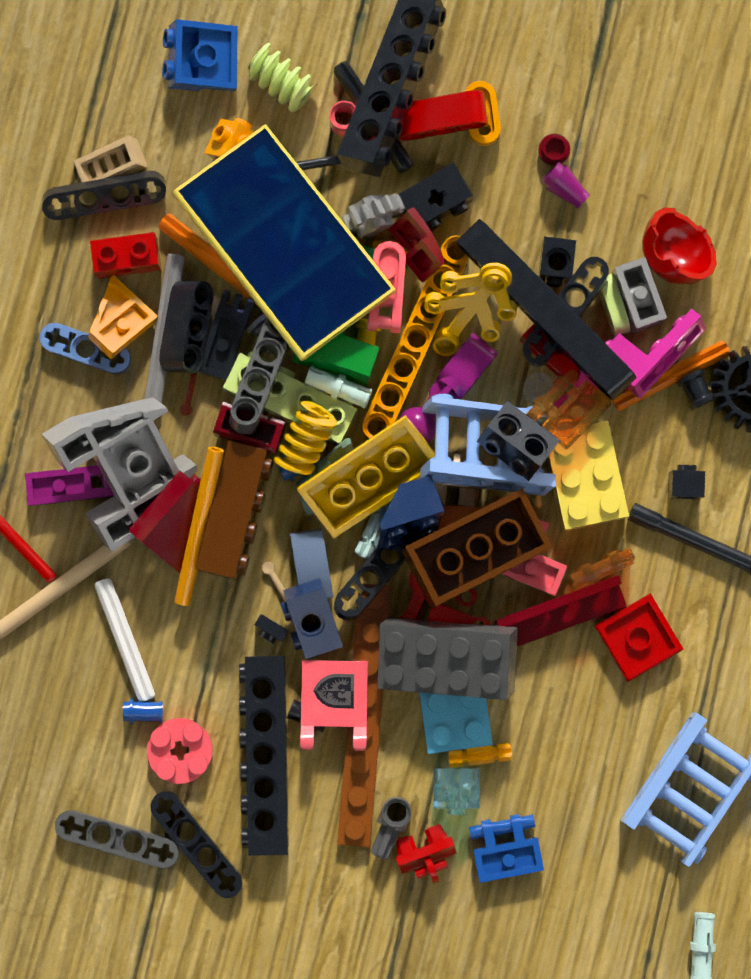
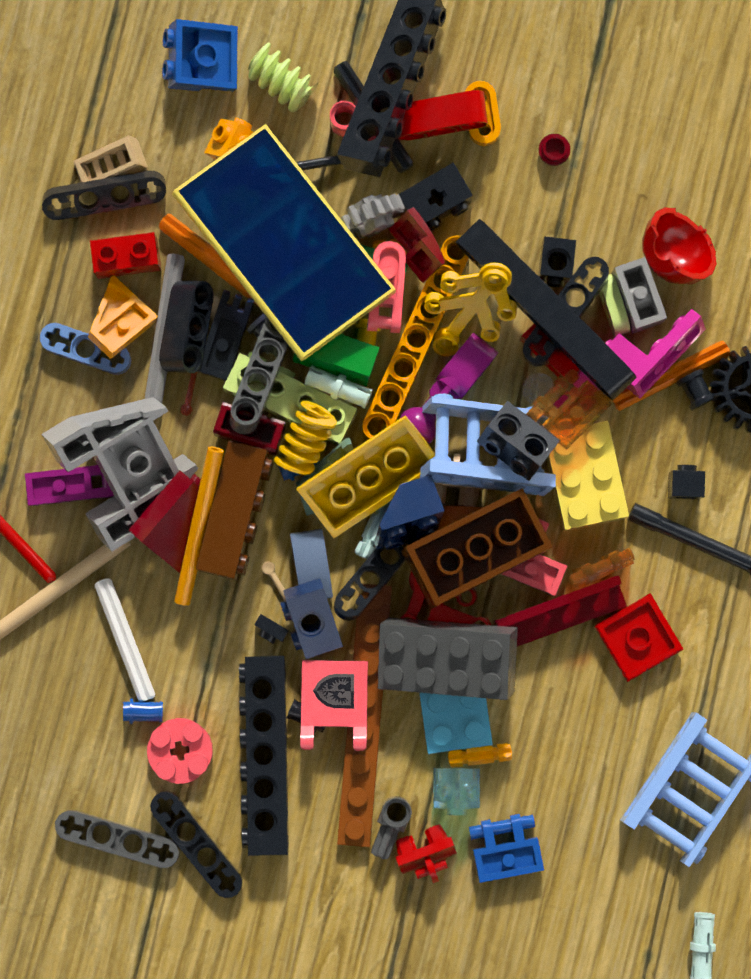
magenta cone [541,162,590,209] -> none

